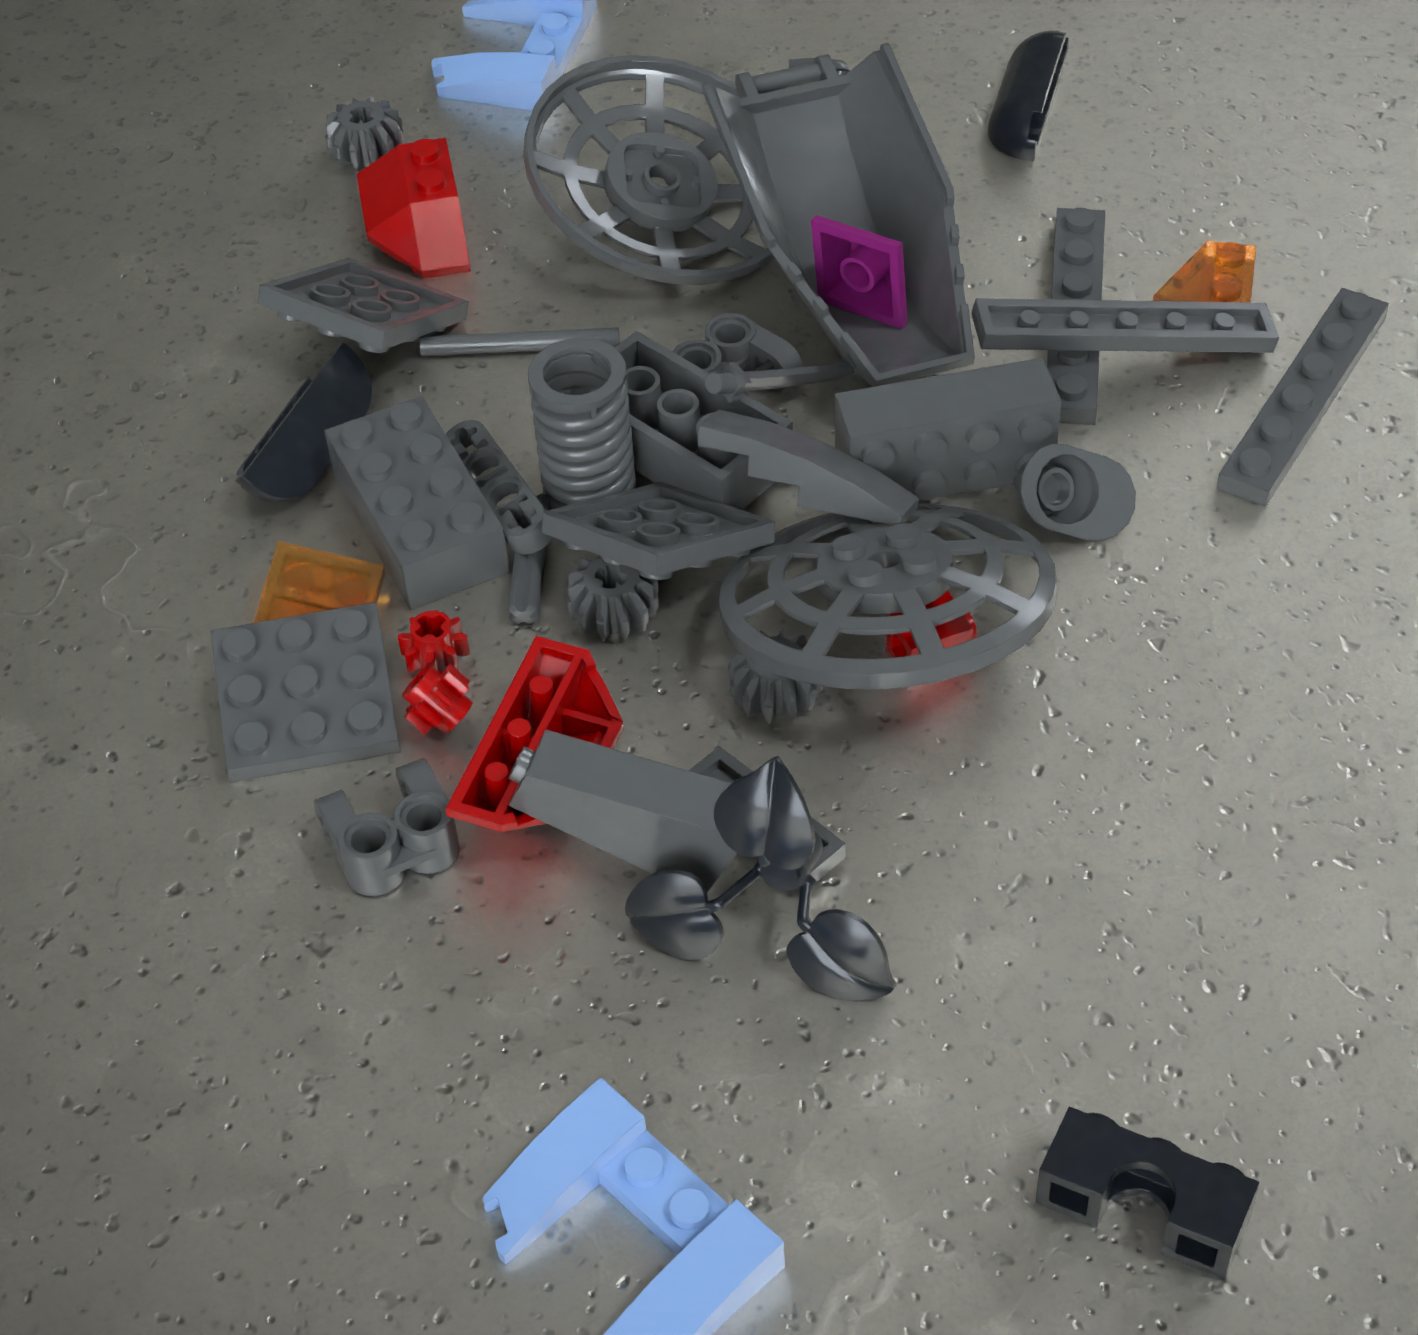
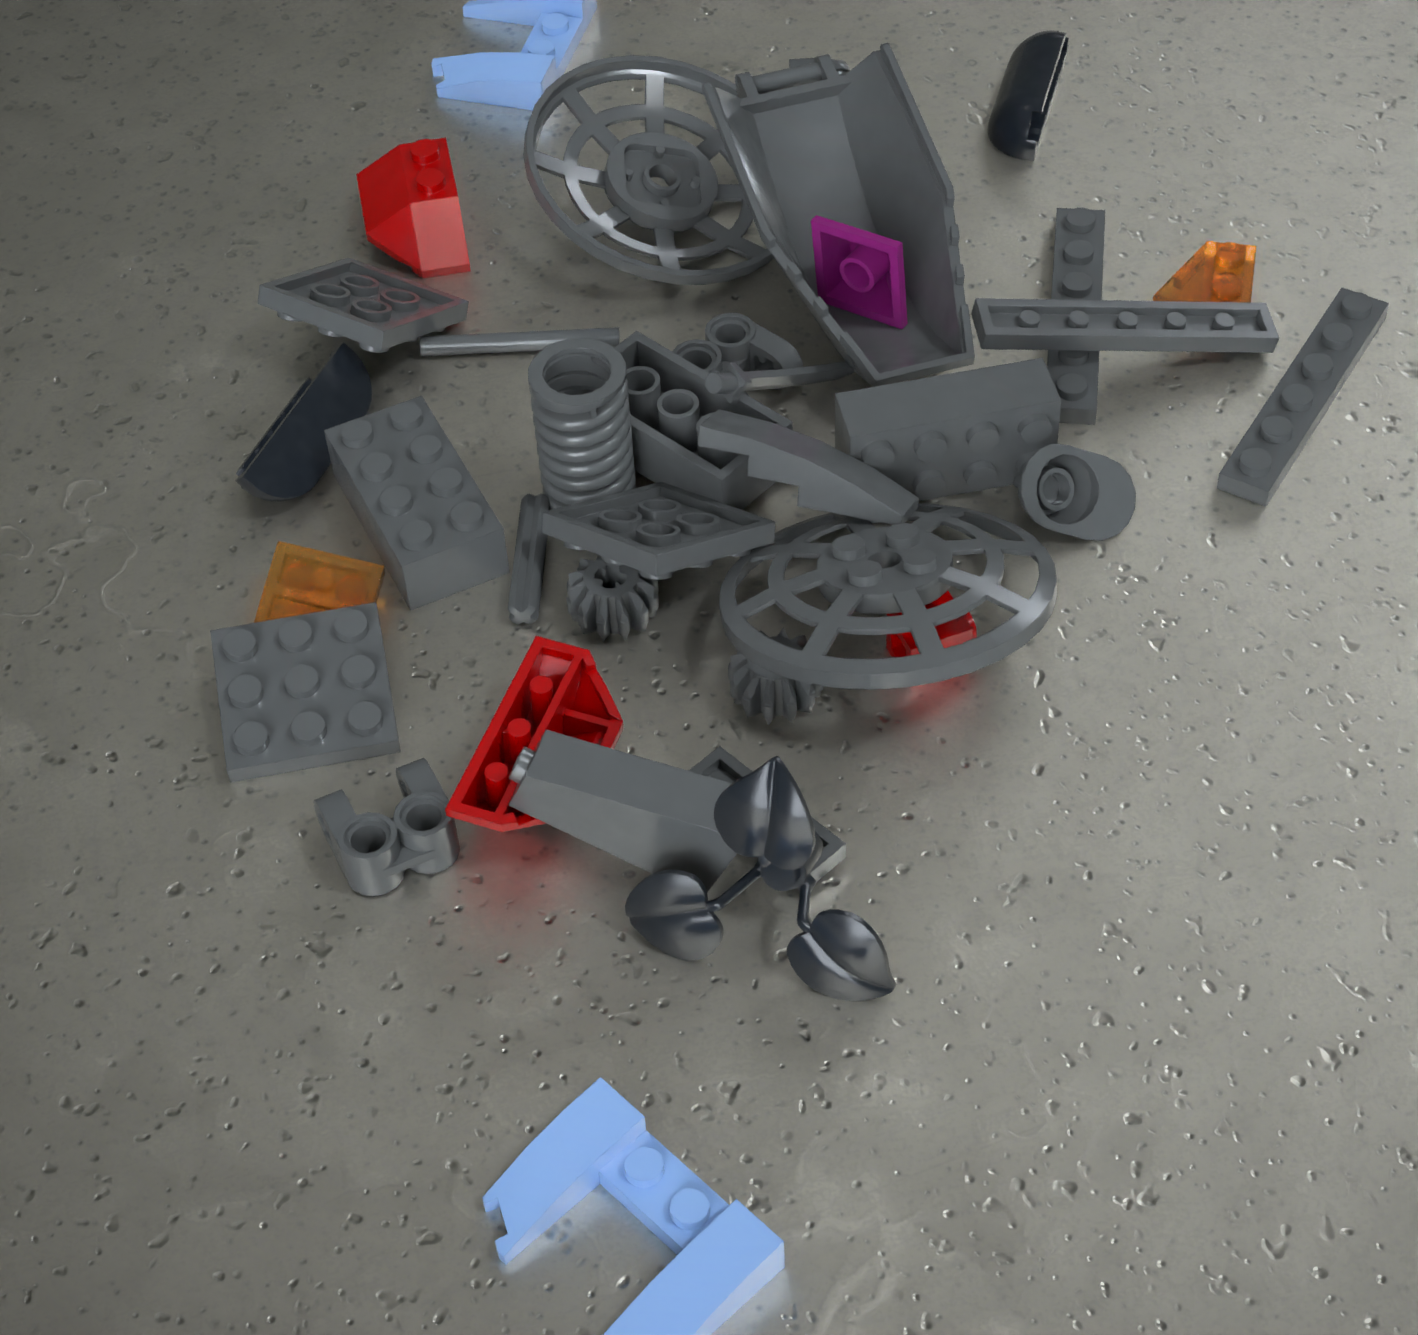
dark grey gear [325,96,404,171] -> none
red gear [398,610,470,673] -> none
red gear [402,664,473,735] -> none
dark grey beam [446,420,553,555] -> none
black arch [1035,1106,1260,1281] -> none

